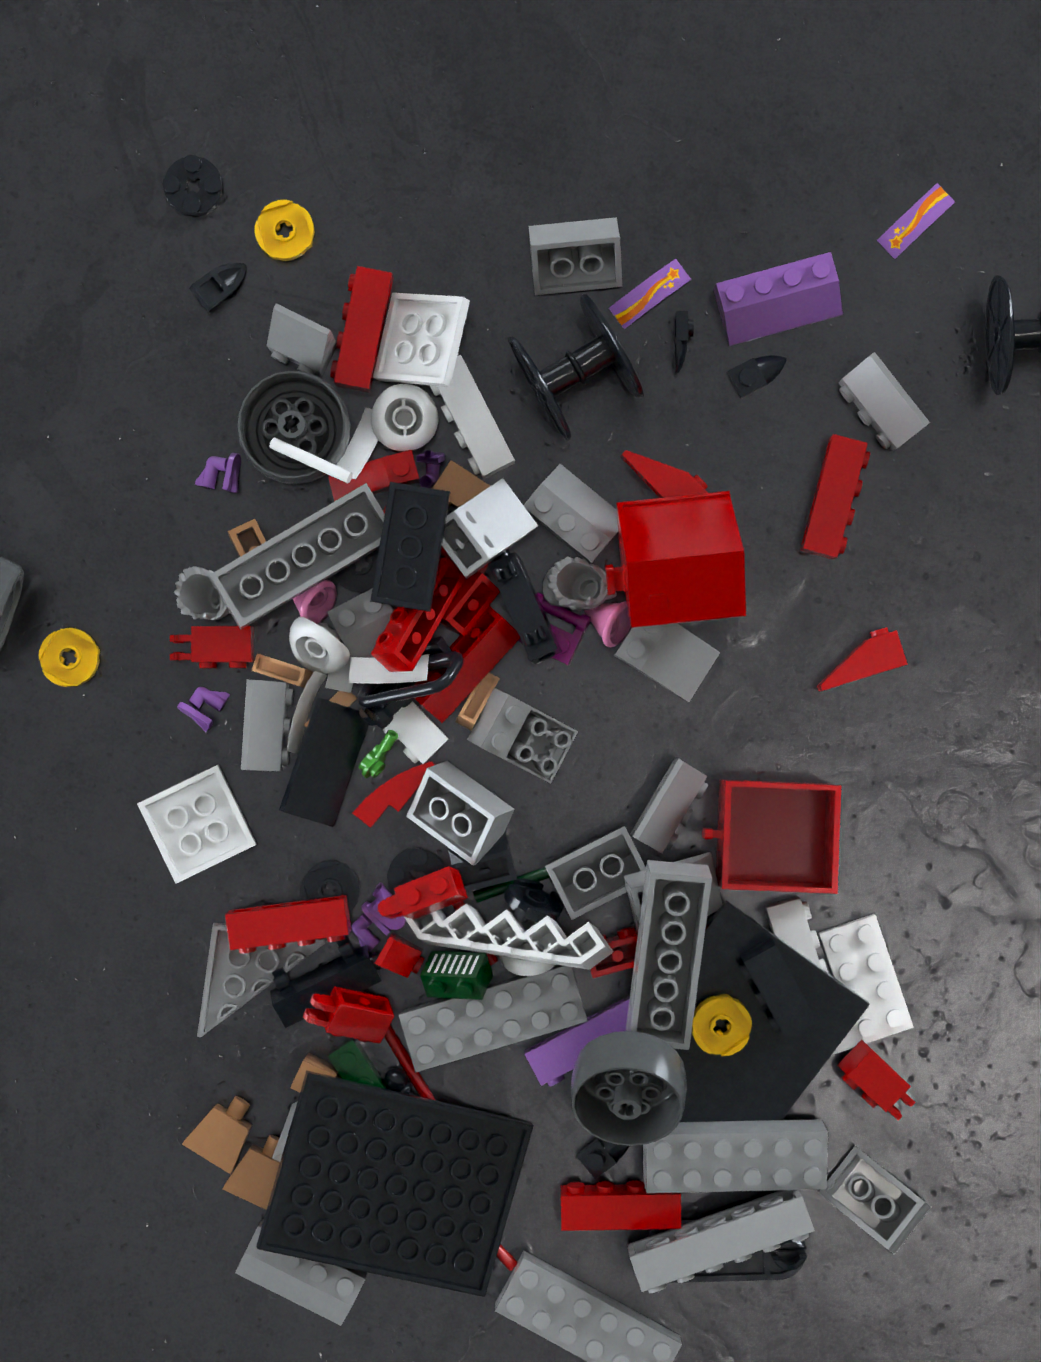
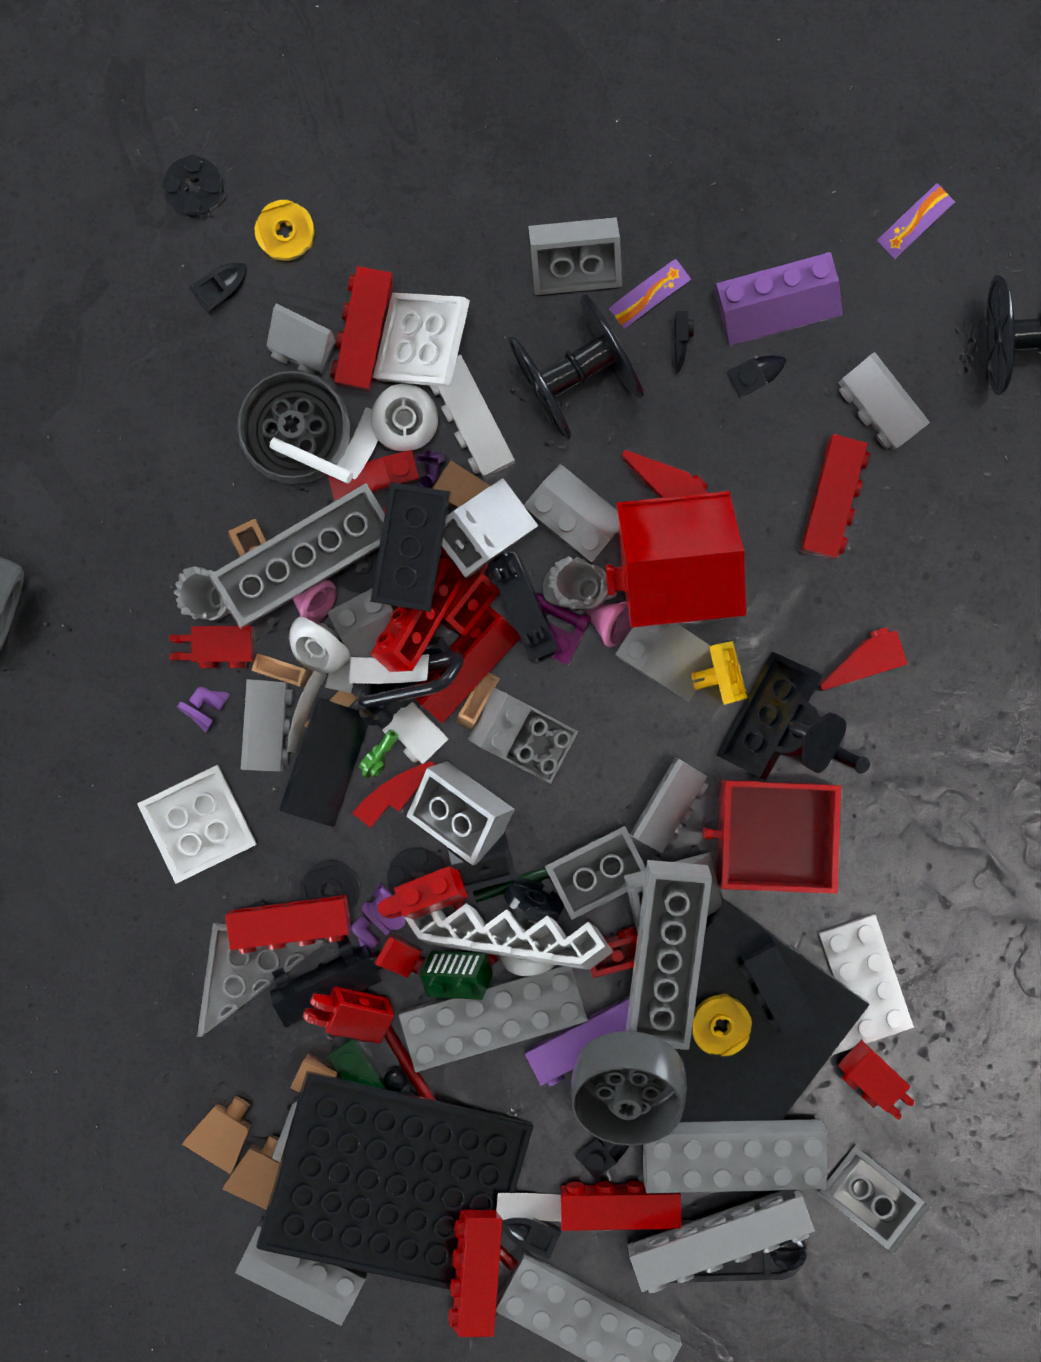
yellow plate [39,628,100,687] -> none
medium lavender piece [195,453,241,493] -> none
white brick [764,896,828,973] -> none
none -> red brick [448,1210,502,1337]
none -> white sticker [496,1193,561,1222]
none -> black plate [502,1218,561,1259]
none -> yellow tile [691,641,748,705]
none -> black plate [717,651,870,781]

